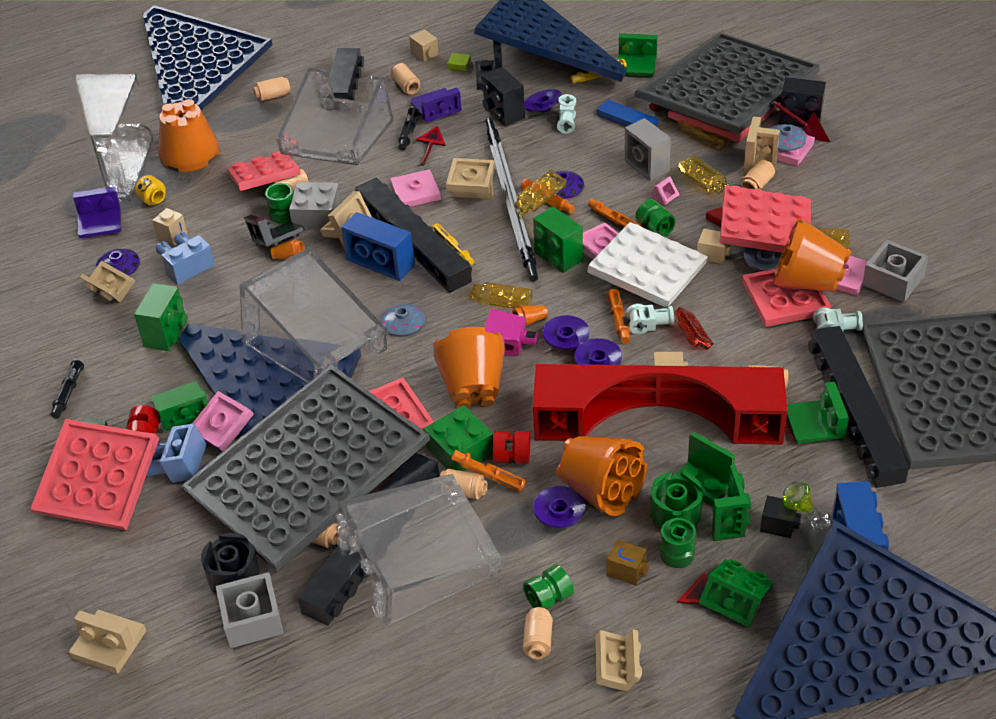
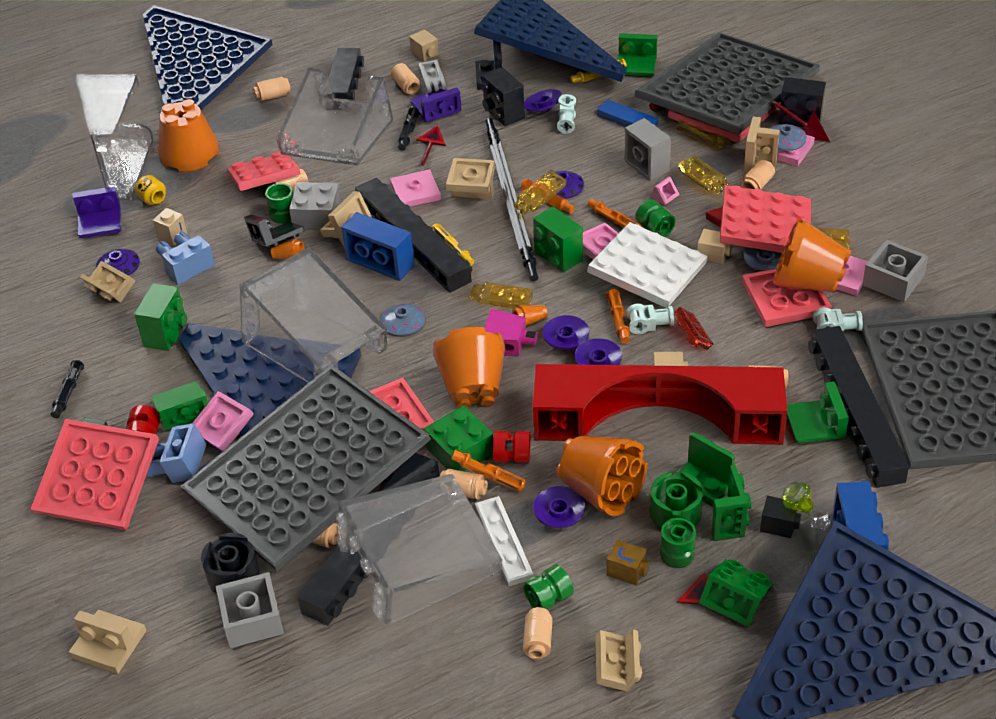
lime tile [447,53,471,71] -> none
none -> light grey hinge [418,59,447,93]
none -> white tile [475,496,534,587]

